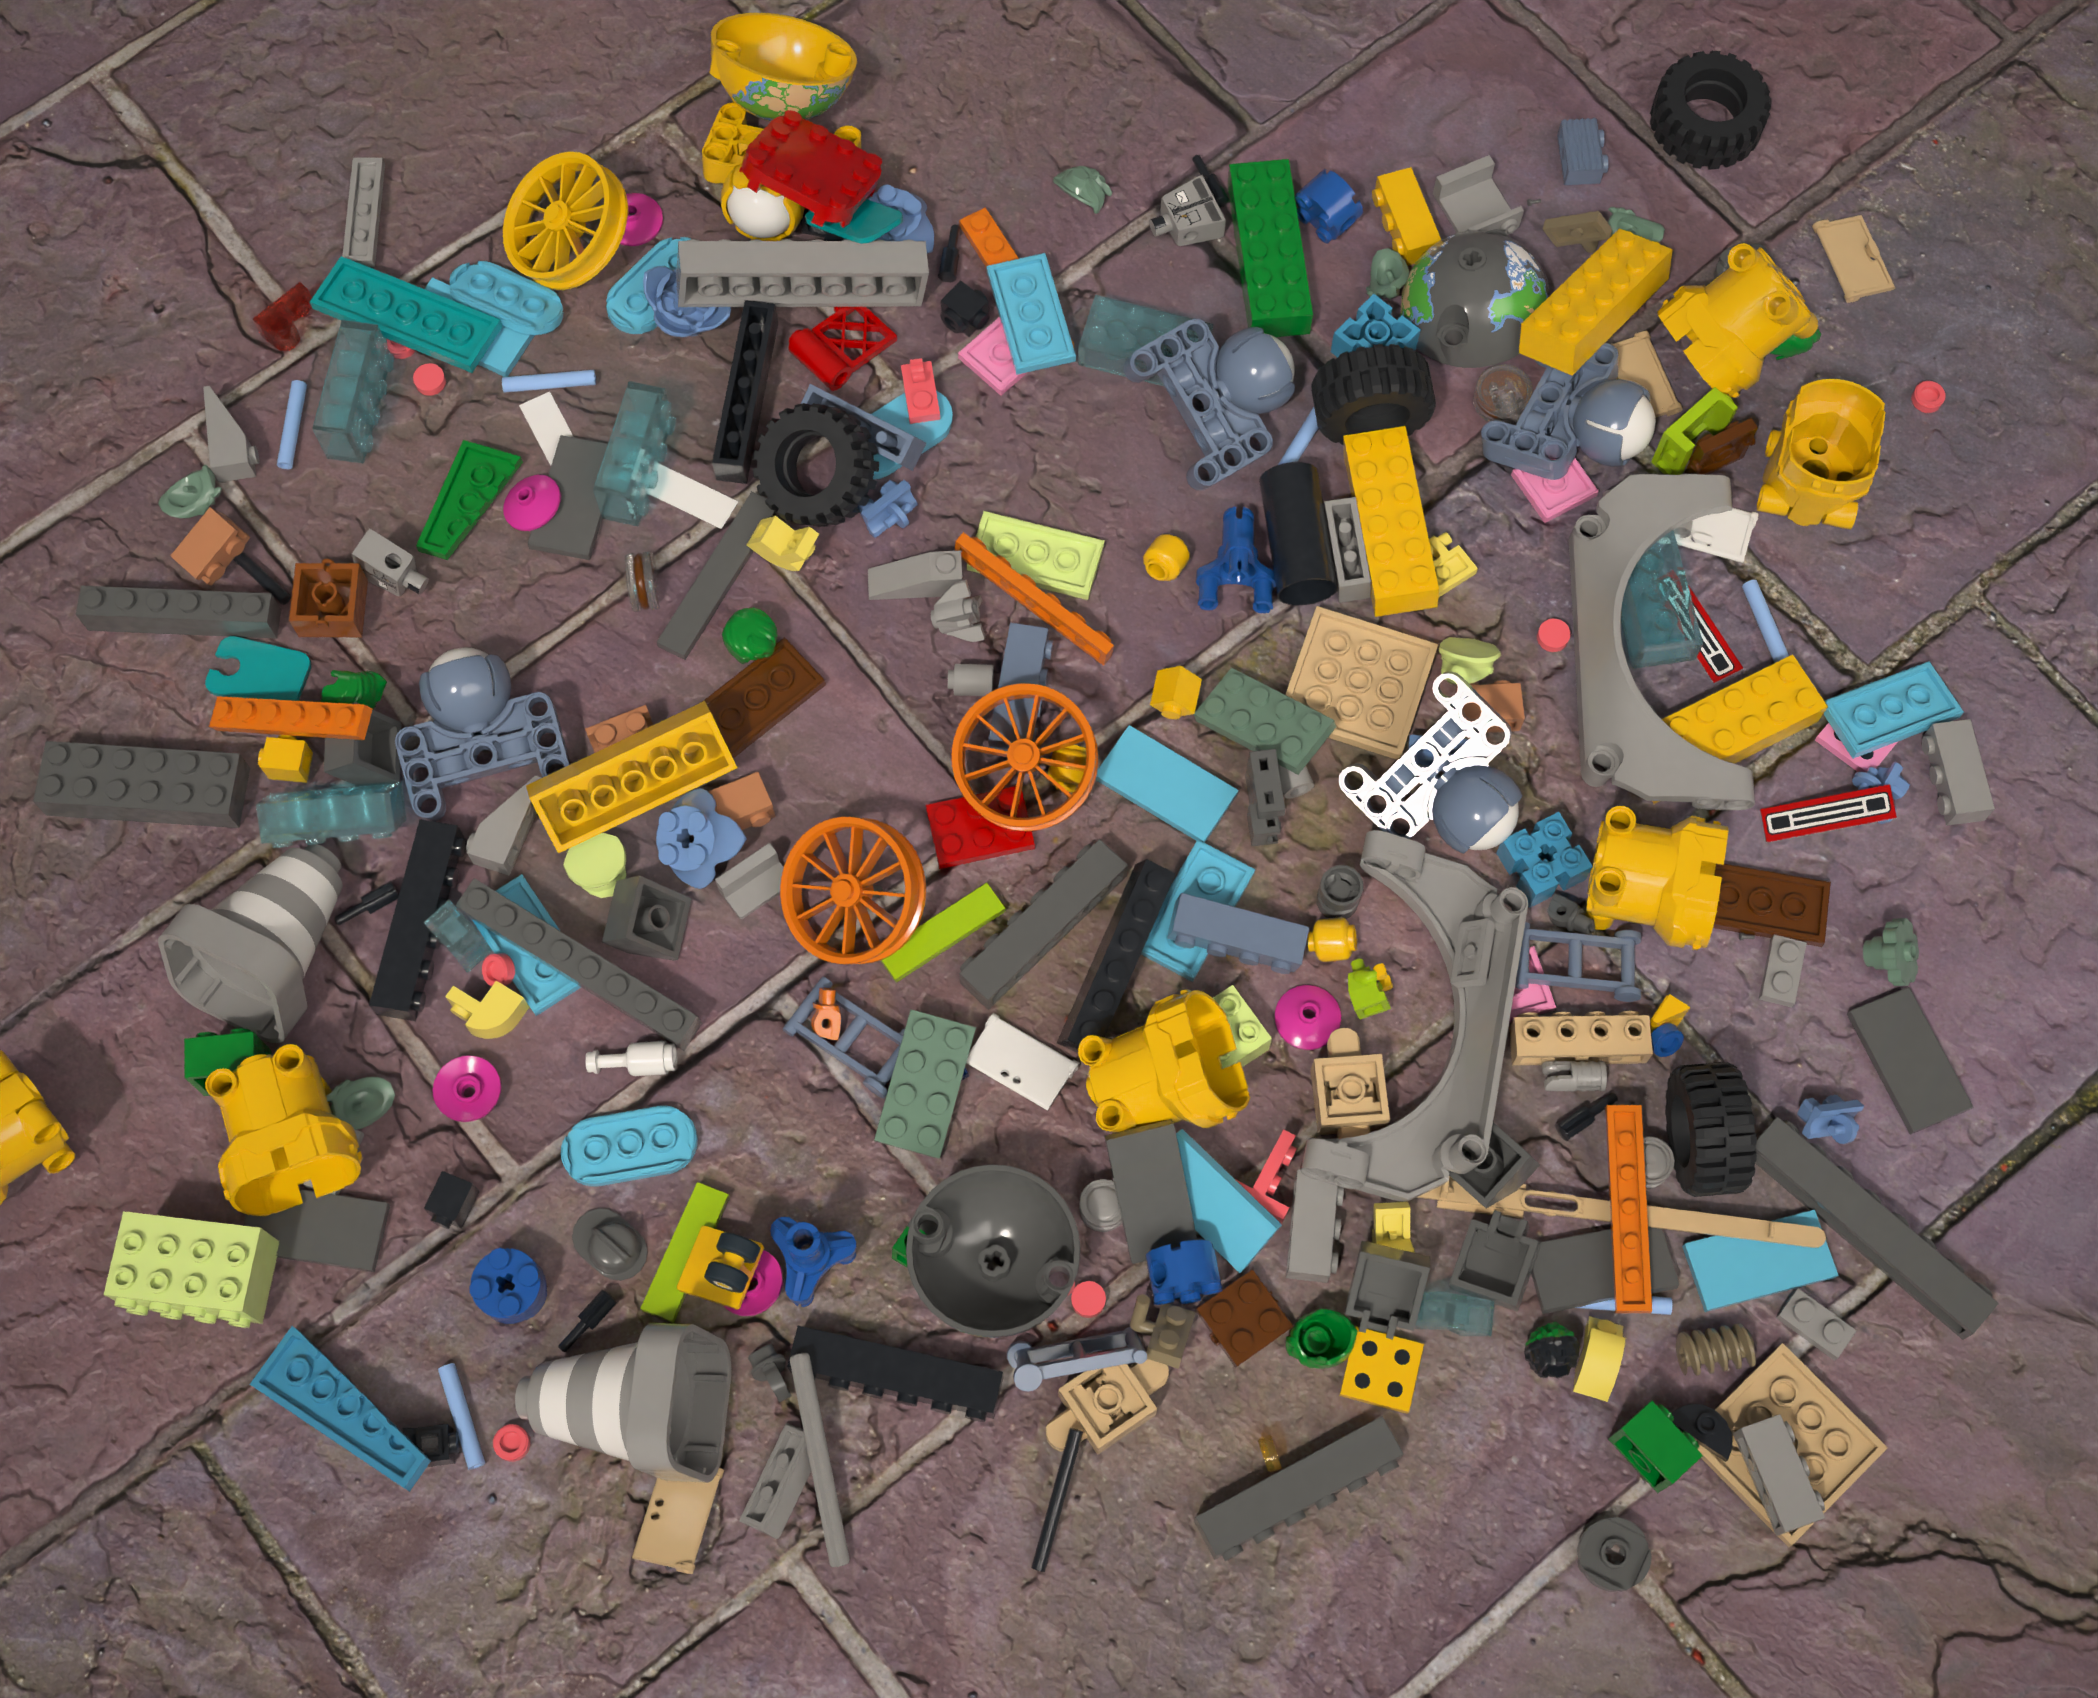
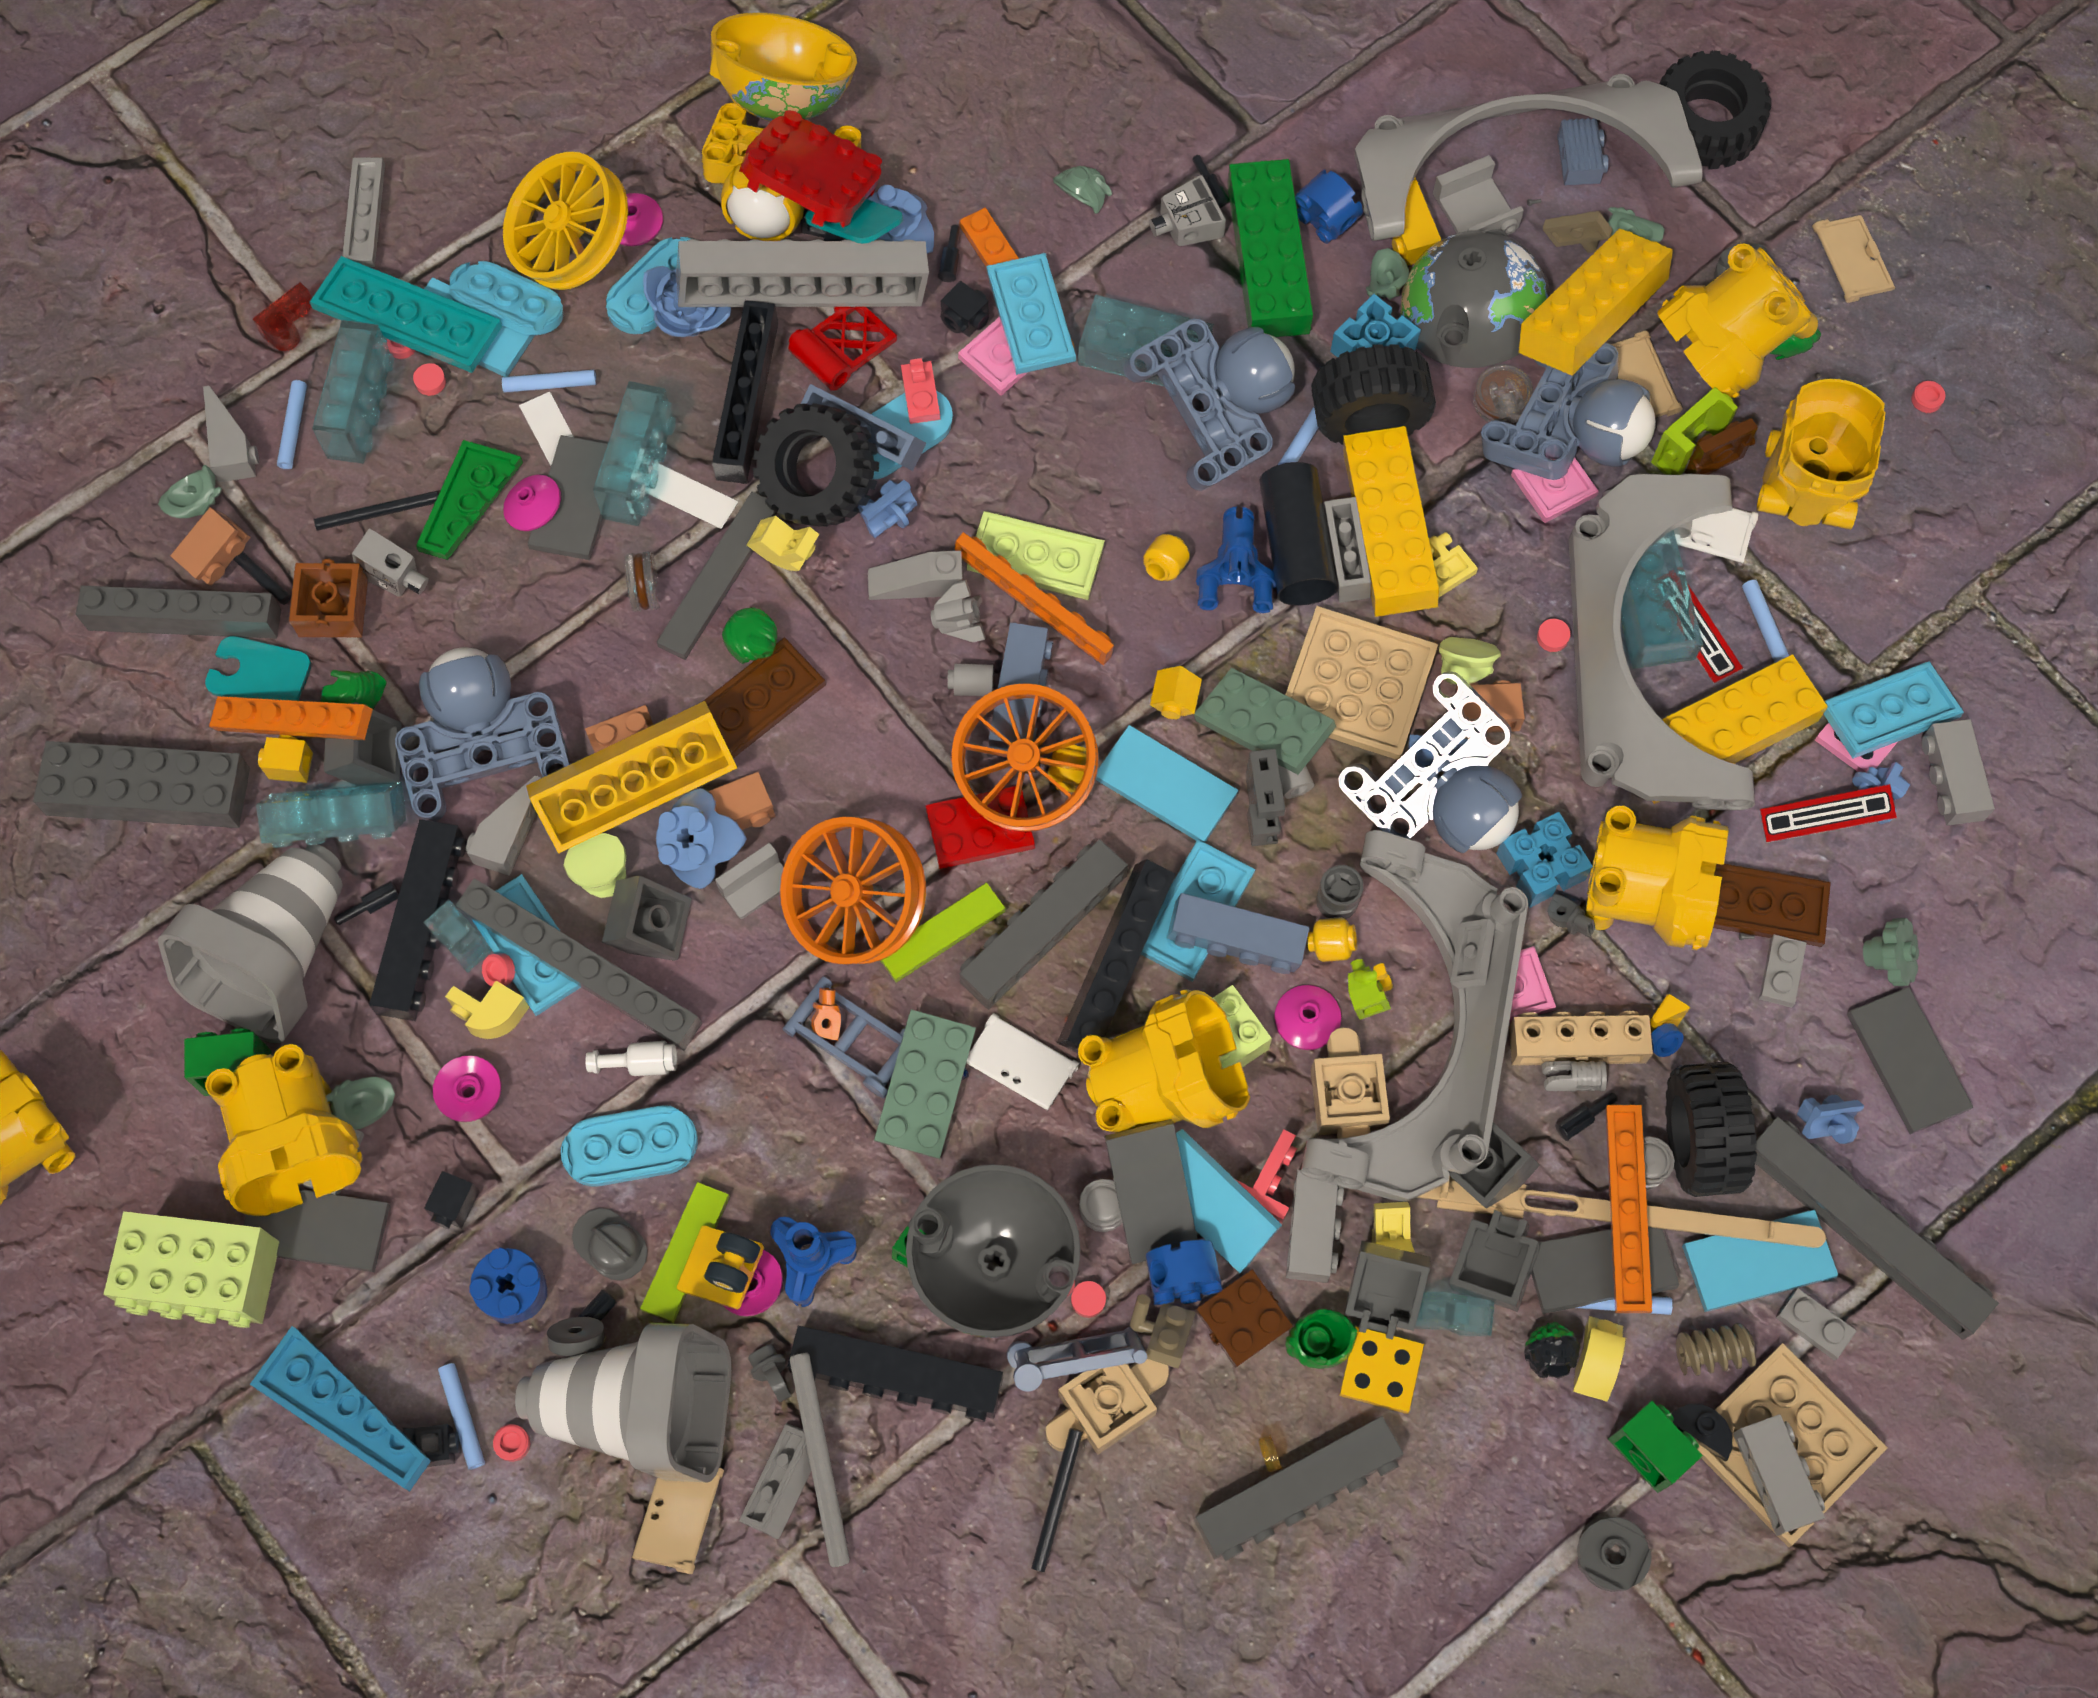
sand blue piece [1515,922,1641,1002] -> none
none -> black bar [314,490,439,531]
none -> dark grey piece [547,1317,605,1356]
none -> light grey panel [1354,74,1702,241]

